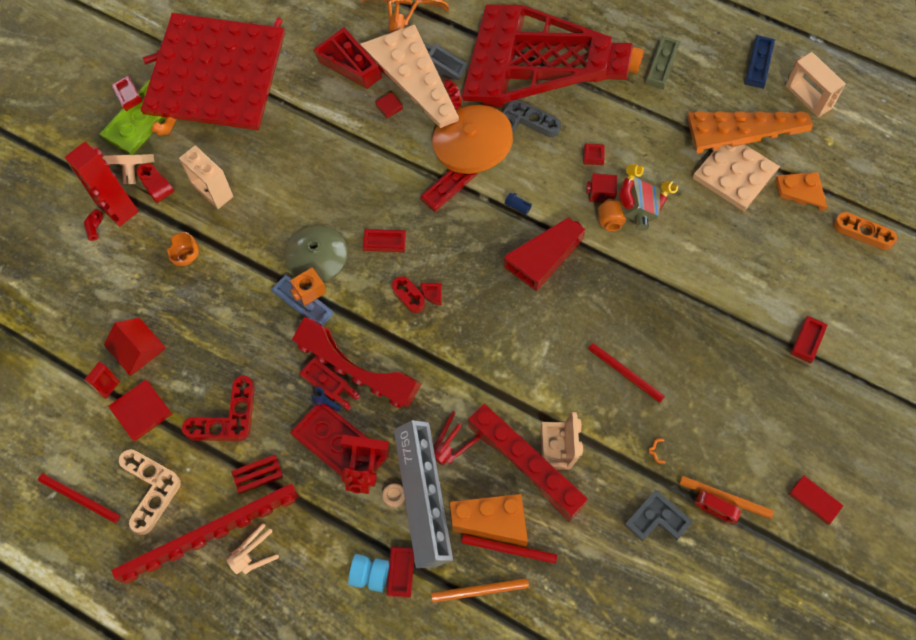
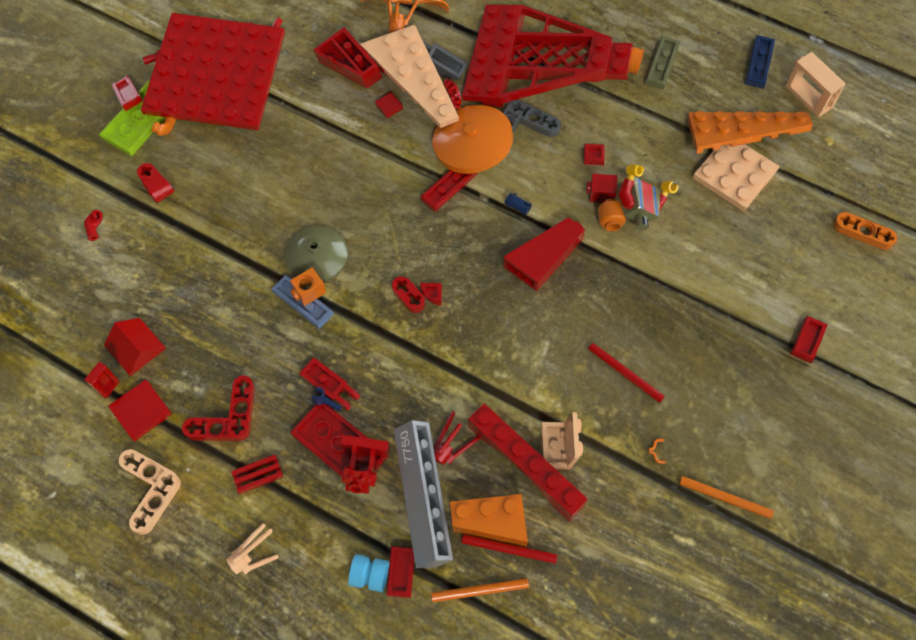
red bar [38,473,120,524] -> none
red wedge [64,141,139,227] -> none
light nougat tile [102,154,154,184] -> none
red plate [111,483,299,583] -> none
orange hair [166,232,199,266] -> none
light nougat window [179,146,234,209] -> none
red arch [292,317,422,408] -> none
red tile [362,229,406,252] -> none
light nougat tile [382,483,405,508] -> none
dark grey plate [624,490,693,542] -> none
red beam [695,491,741,524] -> none
orange wing [775,172,827,211] -> none
red tile [788,475,844,525] -> none

